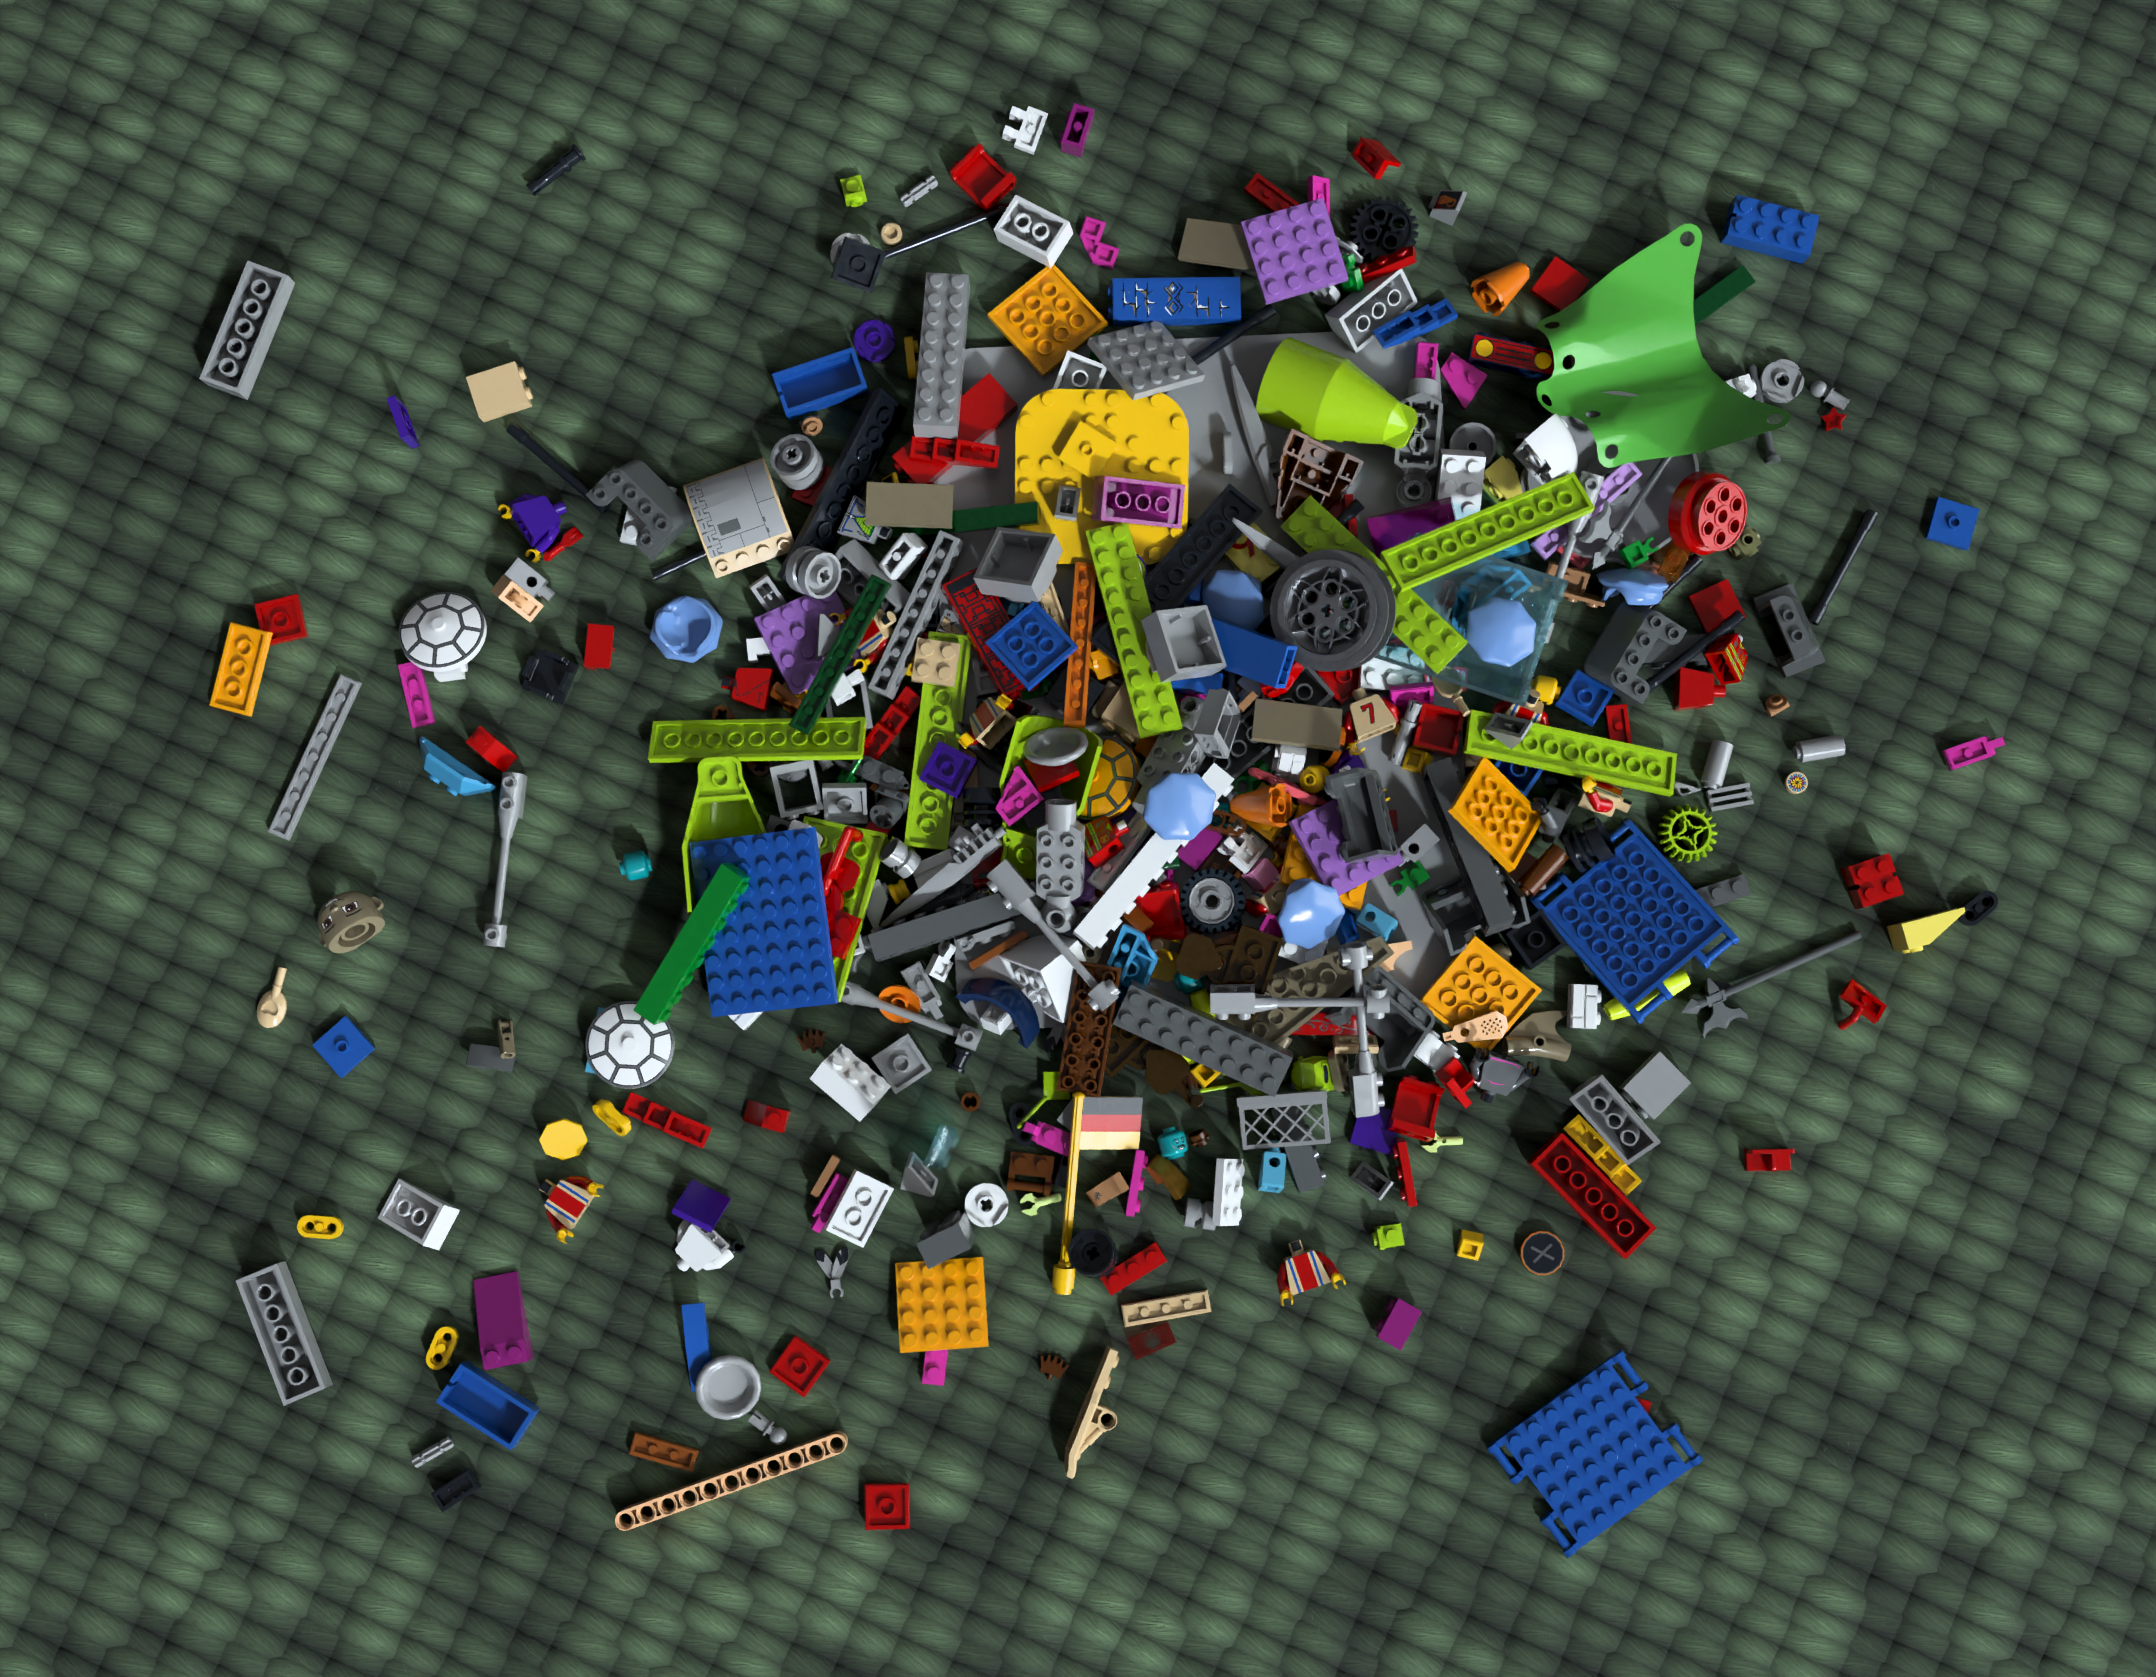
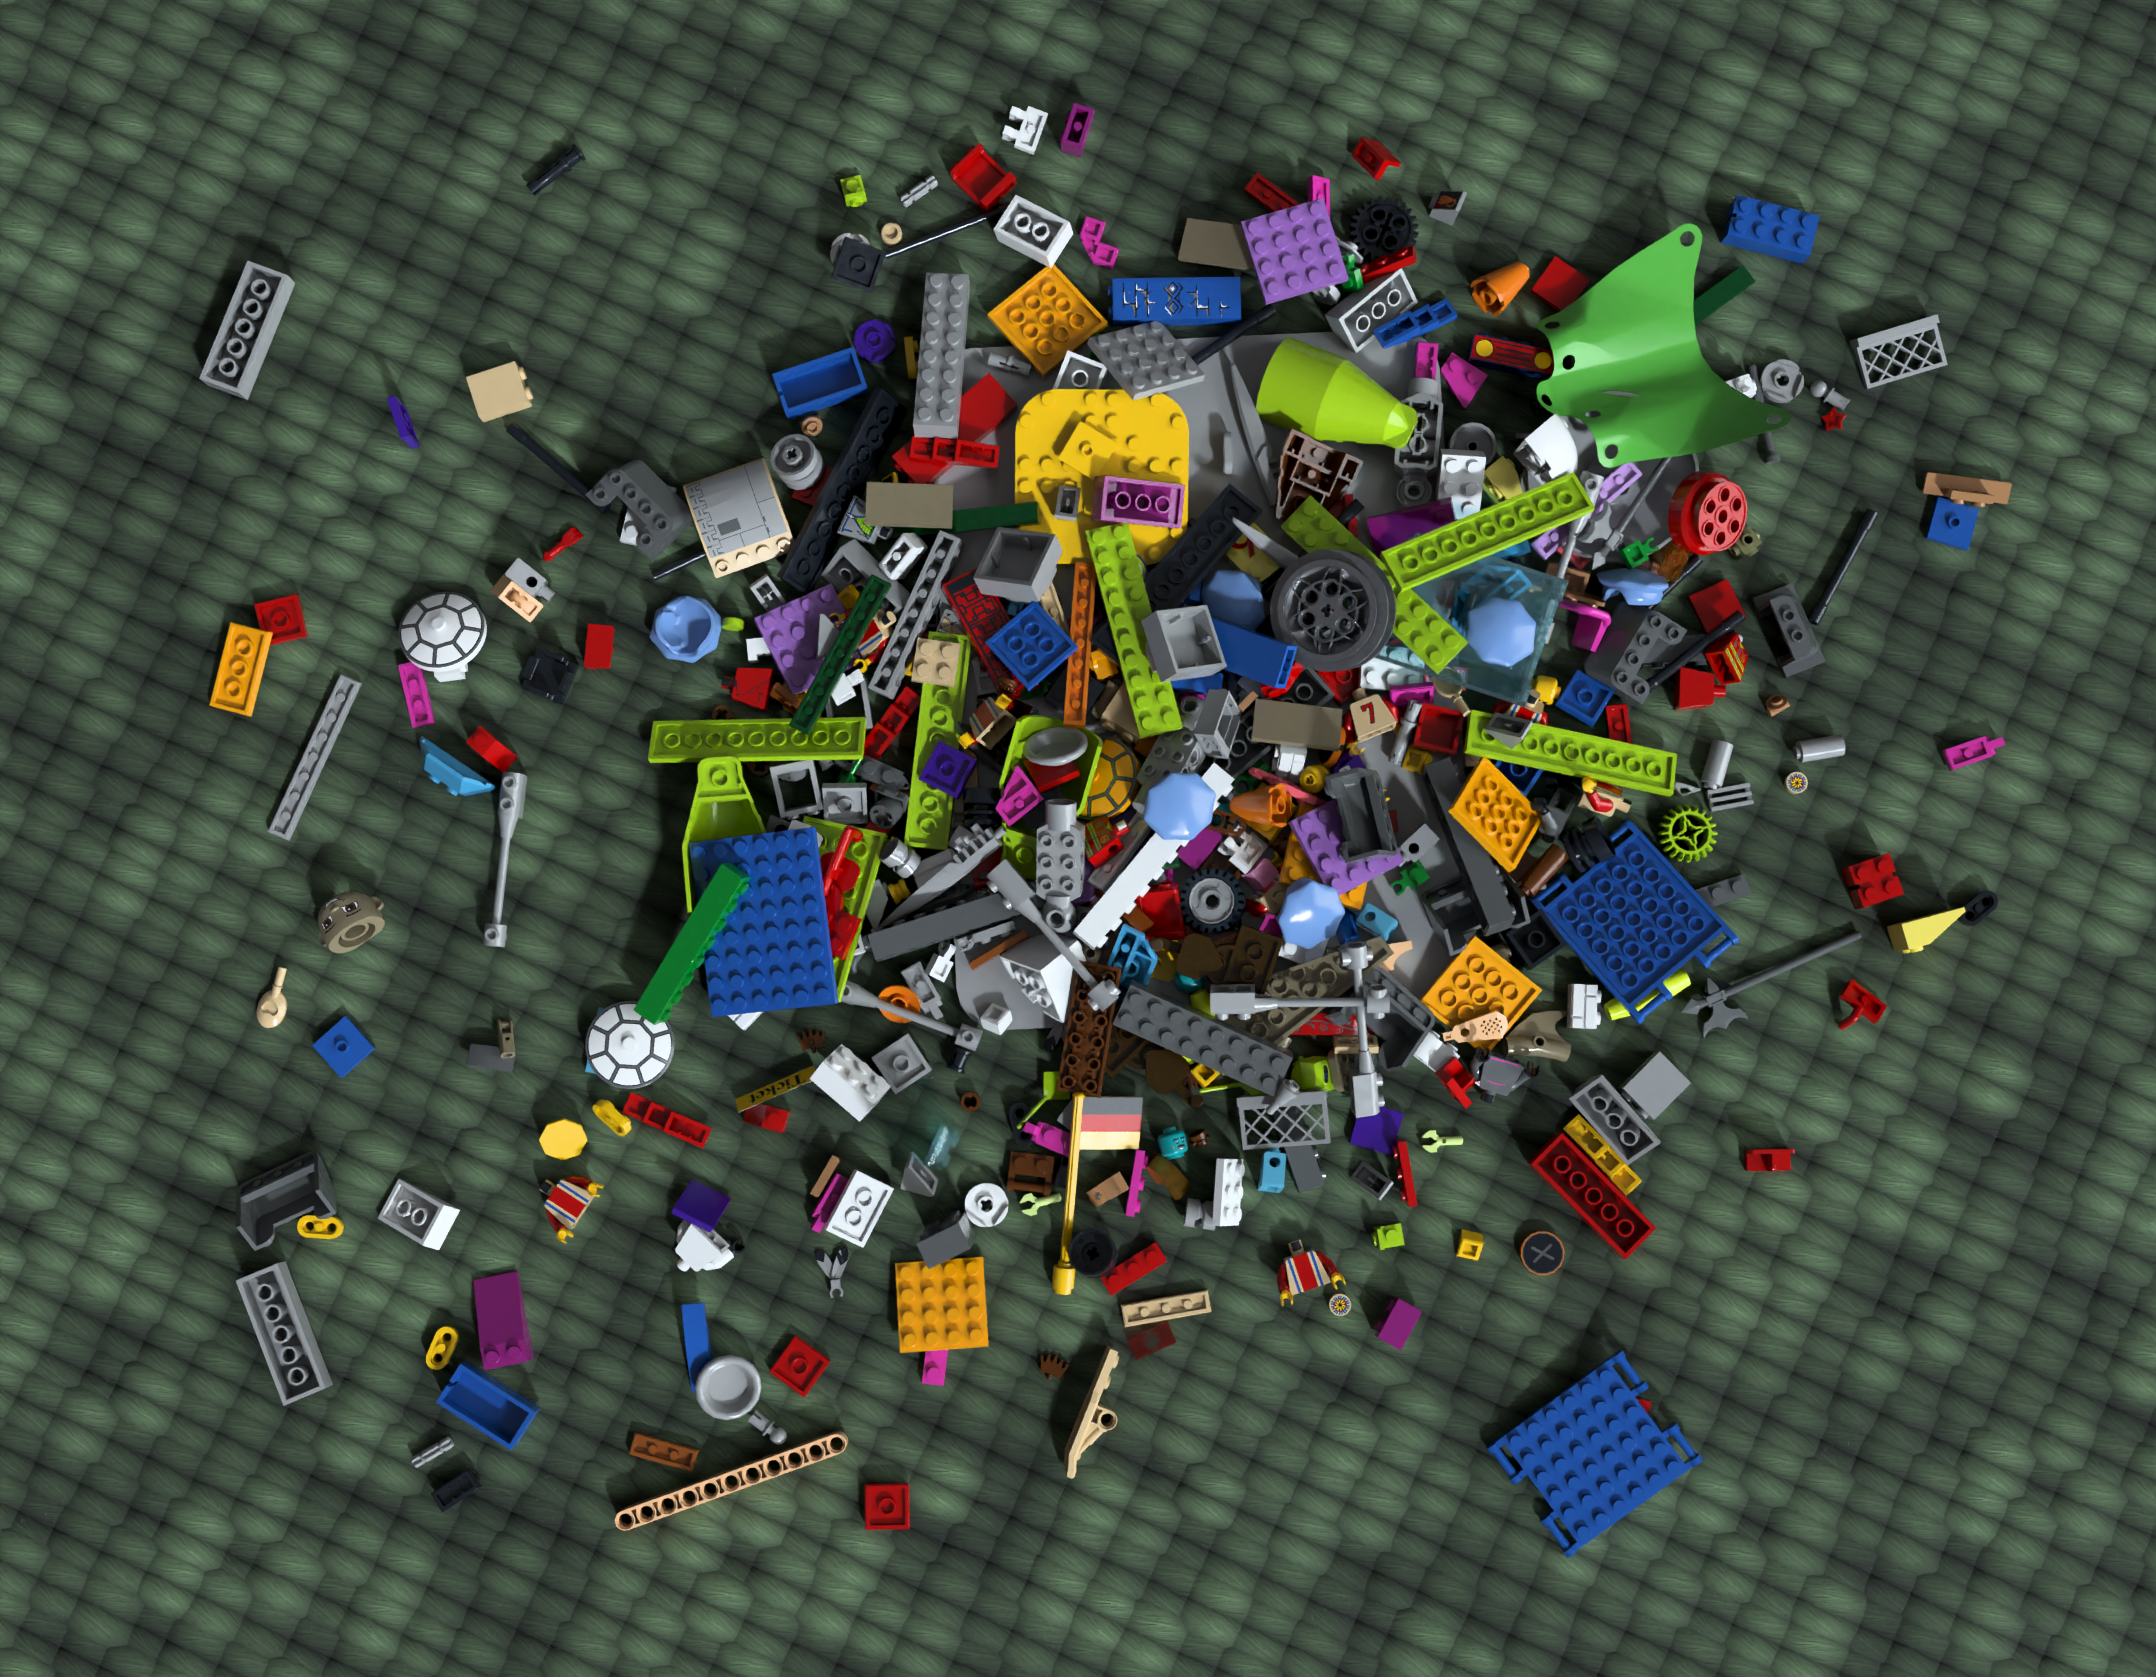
dark purple torso [498,494,567,563] -> none
teal head [619,850,653,881] -> none
light grey wheel [785,546,842,599] -> none
dark blue windscreen [956,978,1040,1049] -> none
red panel [1387,1075,1445,1142] -> none
none -> dark grey windscreen [236,1151,337,1251]
none -> lime tile [722,617,744,631]
none -> yellow sticker [735,1065,815,1113]
none -> yellow tile [837,584,860,610]
none -> light grey pin [988,351,1032,377]
none -> reddish brown bush [996,678,1018,695]
none -> light grey cone [1265,1079,1300,1115]
none -> tile [1328,1293,1351,1316]
none -> dark pink piece [1557,598,1611,652]
none -> light grey fence [1849,314,1948,390]
none -> medium nougat bracket [1922,472,2012,507]

